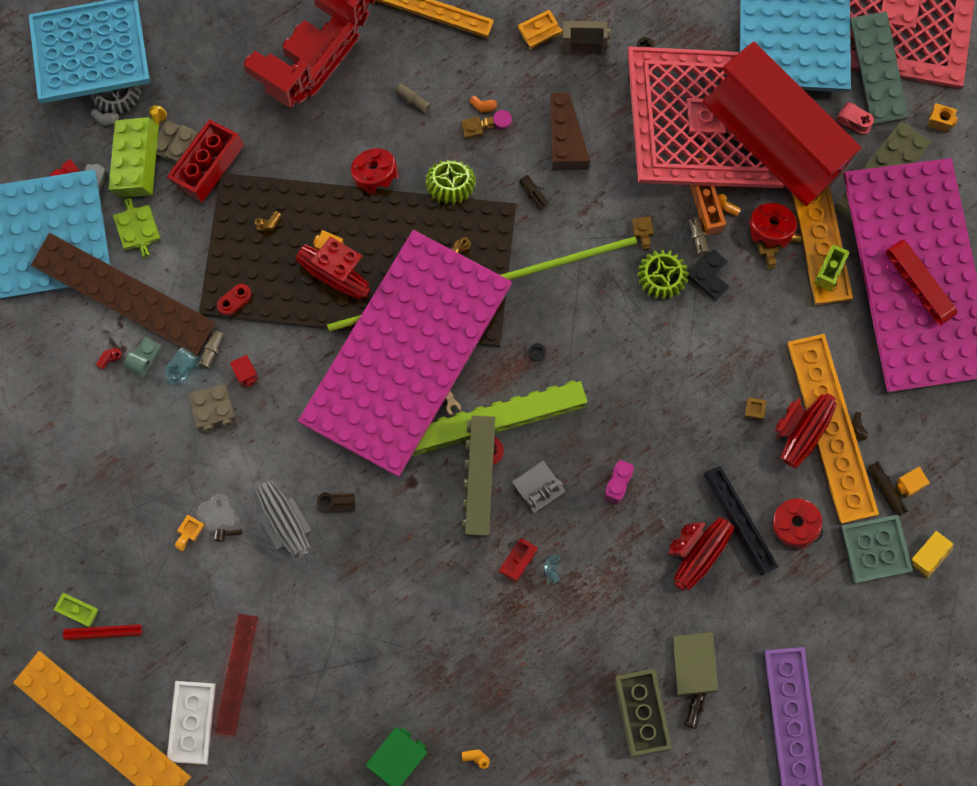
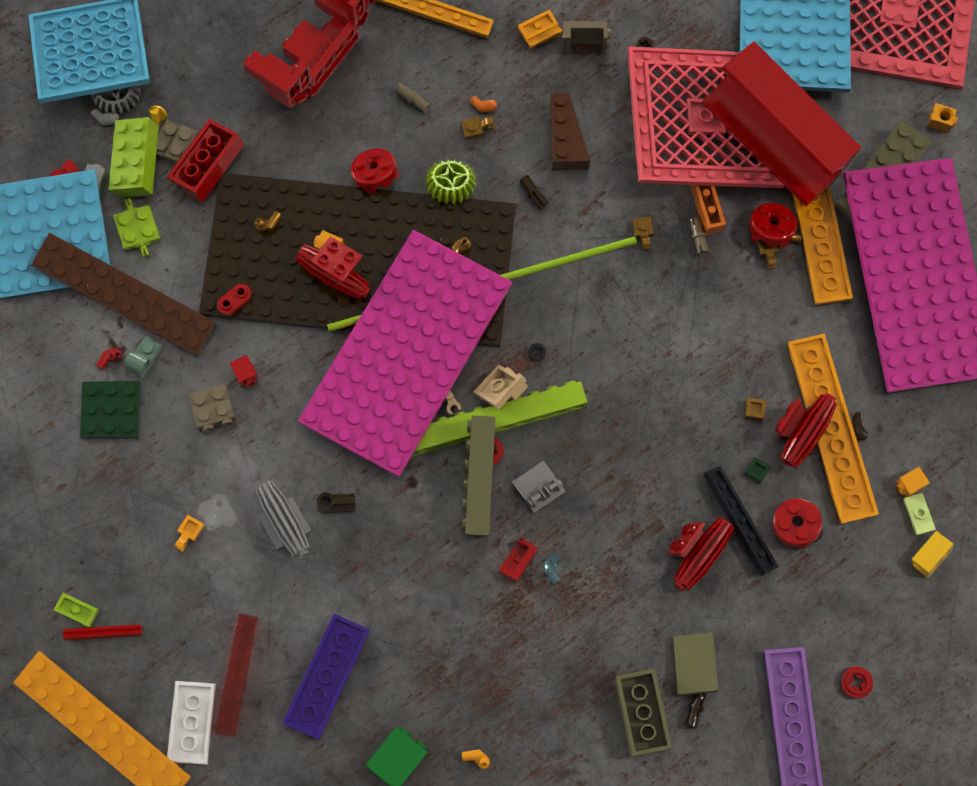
clear light blue piece [165,347,200,385] -> none
dark tan pin [198,330,224,369] -> none
dark brown hand [214,529,242,542] -> none
dark pink tile [493,110,512,130] -> none
dark pink brick [604,460,634,505] -> none
lime gear [637,249,689,300] -> none
black plate [688,249,729,301] -> none
light orange arm [718,194,741,216] -> none
lime brick [814,245,850,291] -> none
coral piece [836,102,874,135] -> none
sand green plate [840,515,913,584] -> none
sand green plate [850,11,908,125] -> none
dark brown pin [868,461,909,517] -> none
red beam [886,239,958,326] -> none
none -> dark green plate [80,381,141,439]
none -> dark purple plate [283,614,370,740]
none -> tan plate [473,365,528,410]
none -> dark green tile [744,457,771,484]
none -> red gear [841,667,873,699]
none -> yellowish green plate [903,493,936,536]

